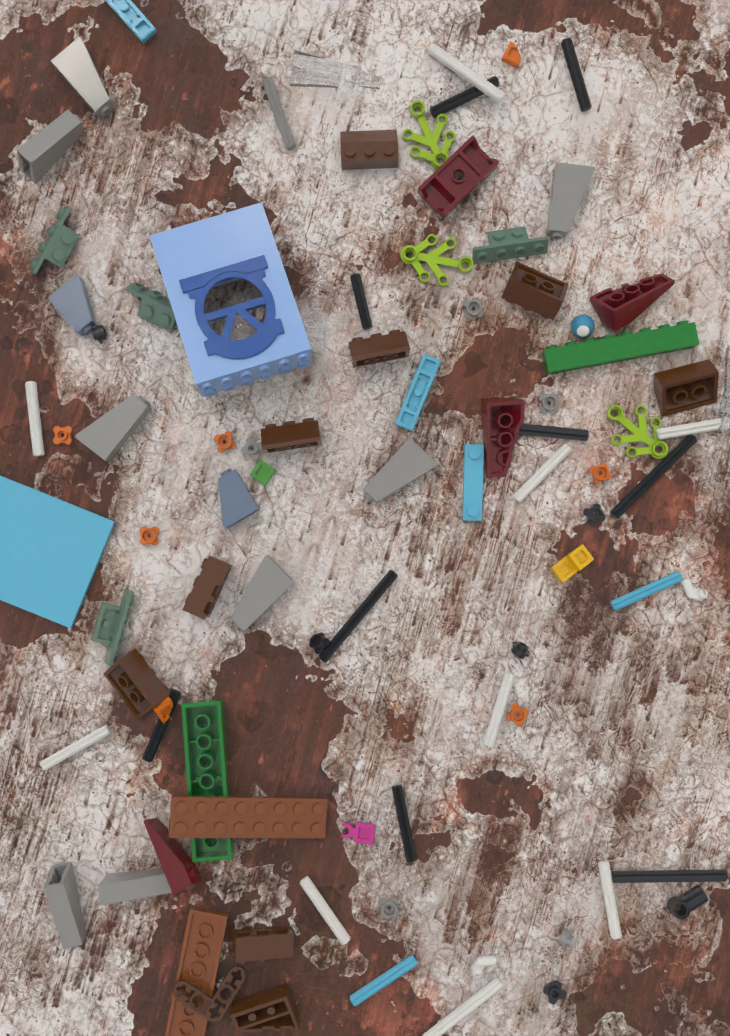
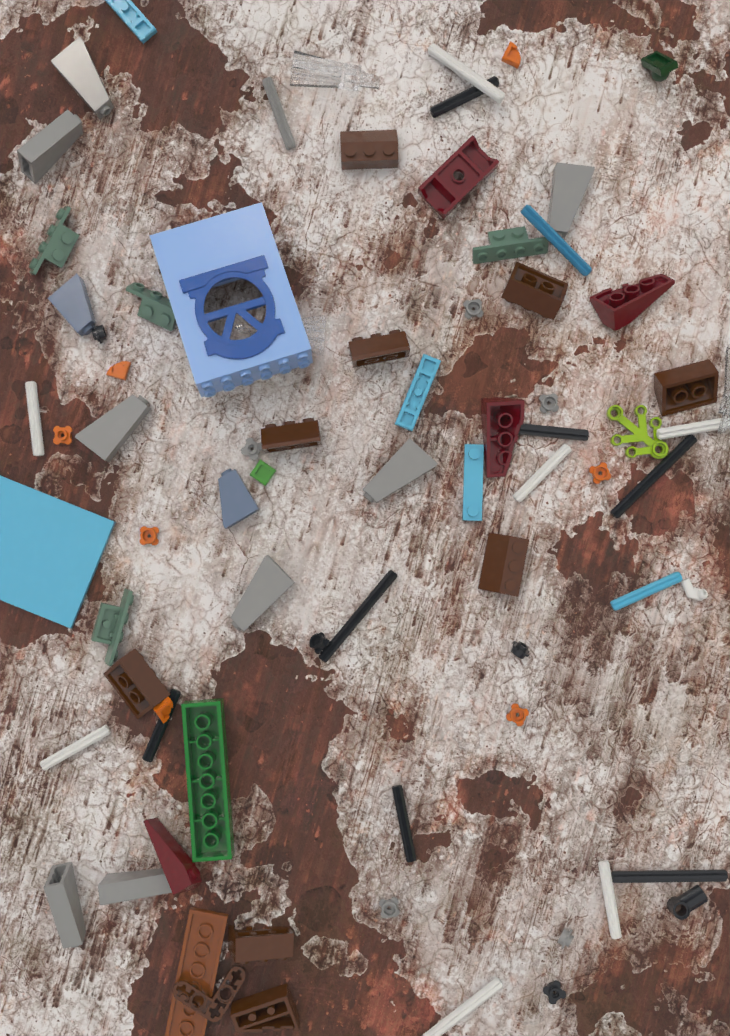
dark orange plate [168,796,328,838] -> none
reddish brown wedge [182,556,232,619] -> none
orange plate [214,431,236,453] -> none
white axle [300,876,350,945] -> none
dark pink plate [341,821,376,845] -> none
black axle [350,274,372,330] -> none
medium azure axle [350,955,418,1006] -> none
lime plant [400,234,474,287] -> none
lime plant [402,100,456,170] -> none
white arm [470,955,496,978] -> none
white axle [483,672,515,747] -> none
green brick [541,320,699,376] -> none
yellow slope [549,544,594,583] -> none
black axle [561,38,592,112] -> none
dark azure piece [571,314,595,338] -> none
black plate [583,504,606,526] -> none
none -> orange tile [106,361,131,381]
none -> reddish brown slope [478,533,529,597]
none -> dark azure axle [521,205,592,276]
none -> dark green tile [641,51,678,82]

